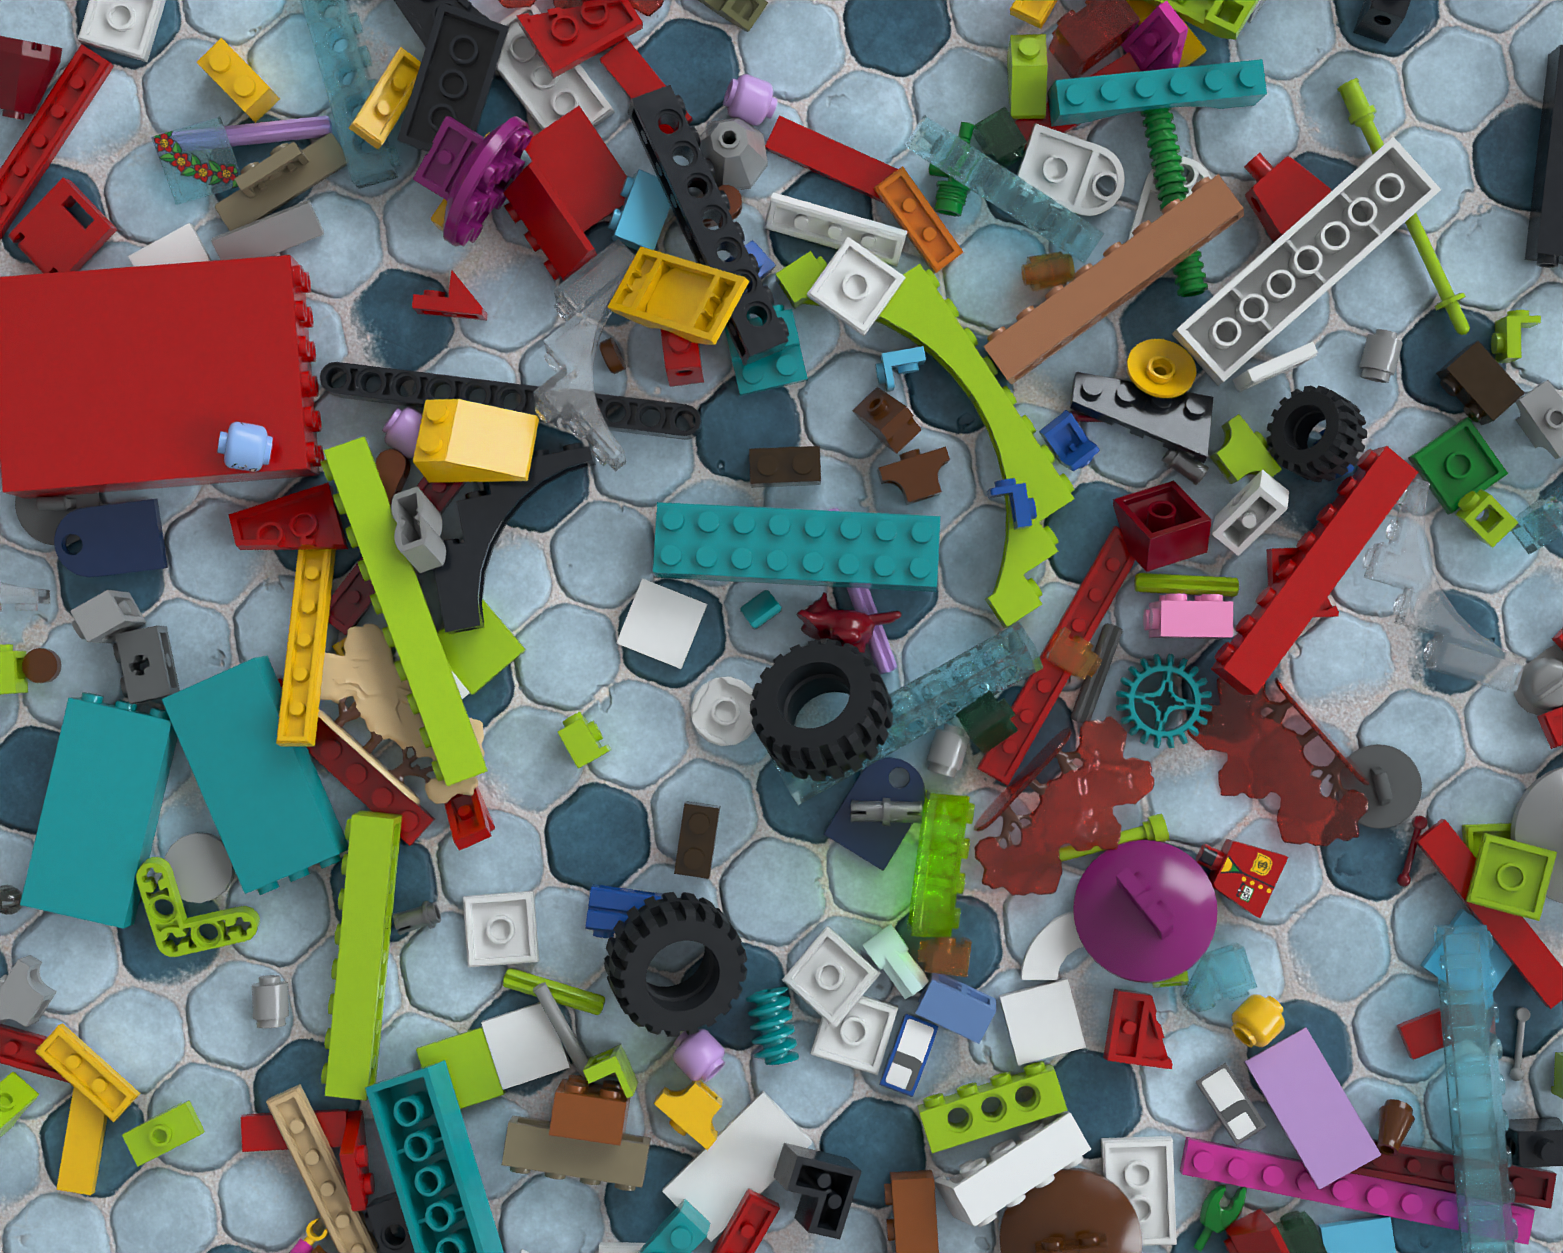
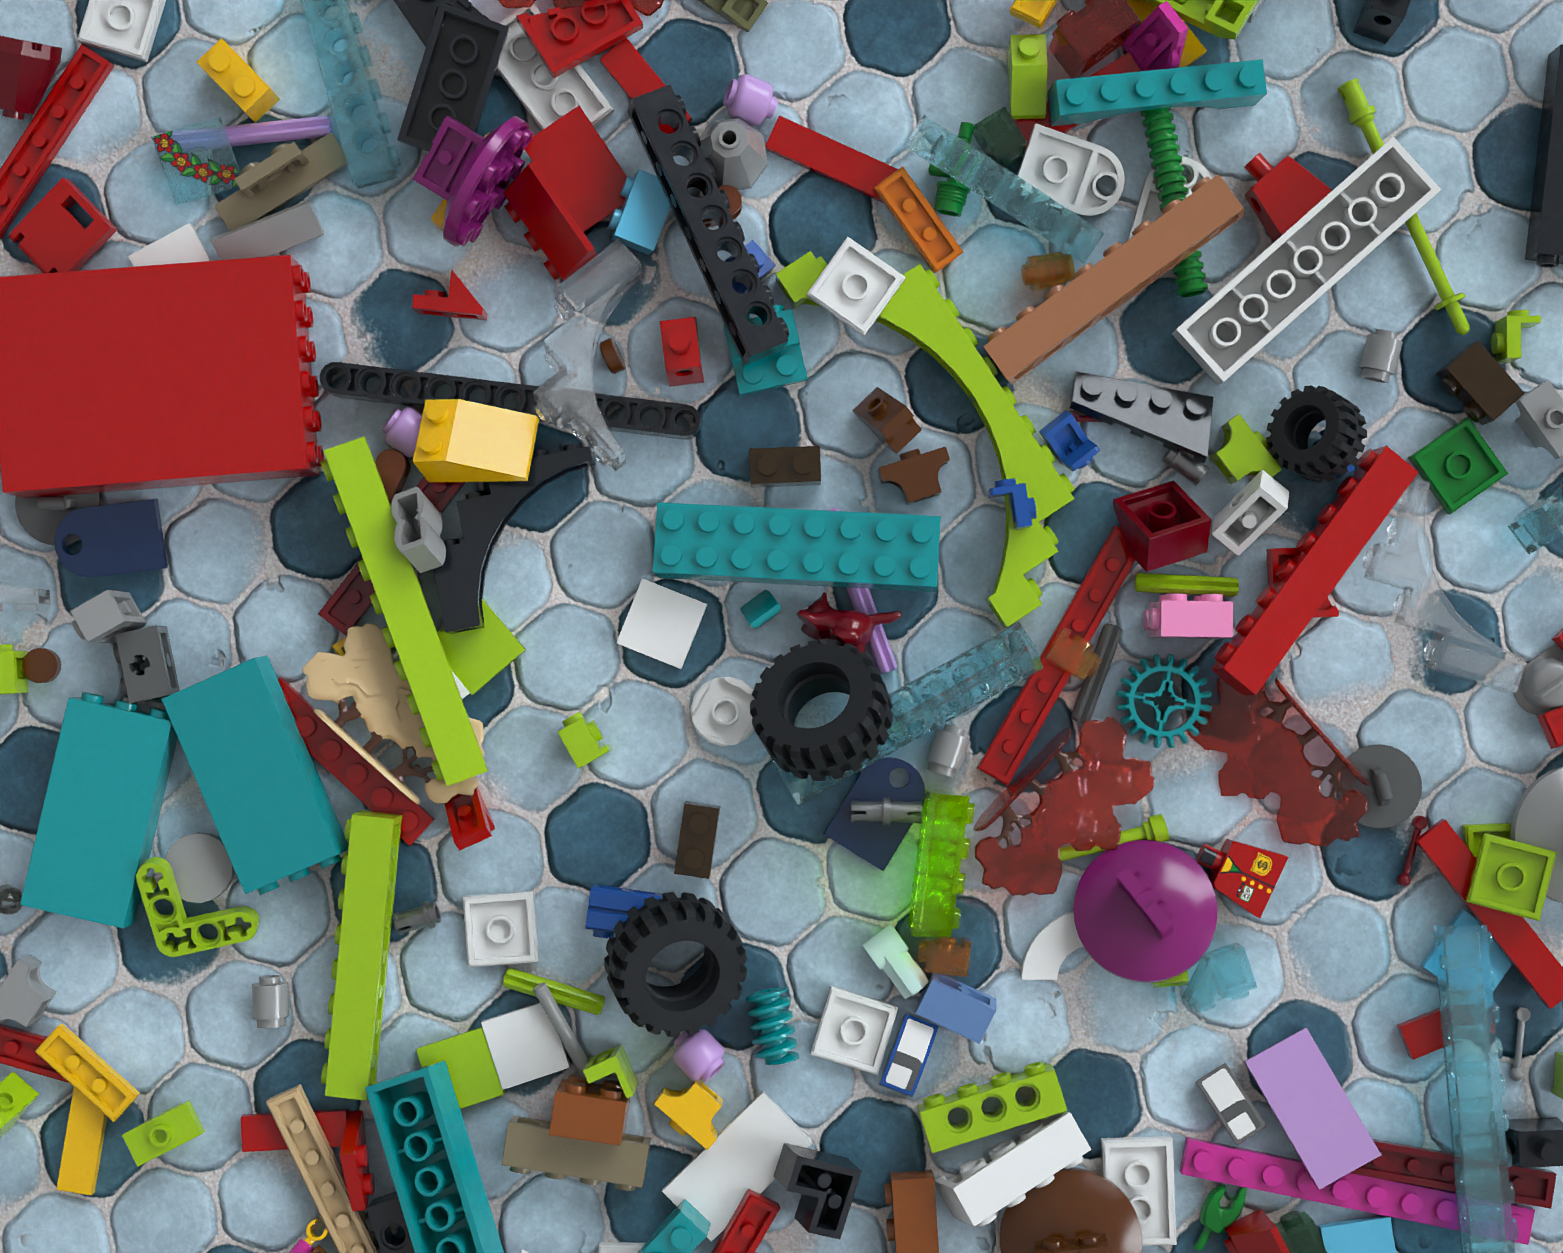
light blue head [217,422,273,472] -> none
red wing [228,482,348,550] -> none
yellow tile [276,549,336,747] -> none
yellow tile [349,47,421,150] -> none
yellow slope [608,246,749,345] -> none
white tile [764,192,907,266] -> none
white tile [782,926,881,1027] -> none
medium azure bracket [875,346,926,392] -> none
clear green brick [955,691,1018,754] -> none
white tile [999,978,1086,1065] -> none
red wing [1103,988,1173,1069] -> none
yellow dish [1126,339,1196,398] -> none
yellow head [1231,994,1285,1047] -> none
white tile [1233,342,1318,392] -> none
reddish brown cone [1377,1099,1415,1156] -> none
lime brick [1455,489,1519,548] -> none

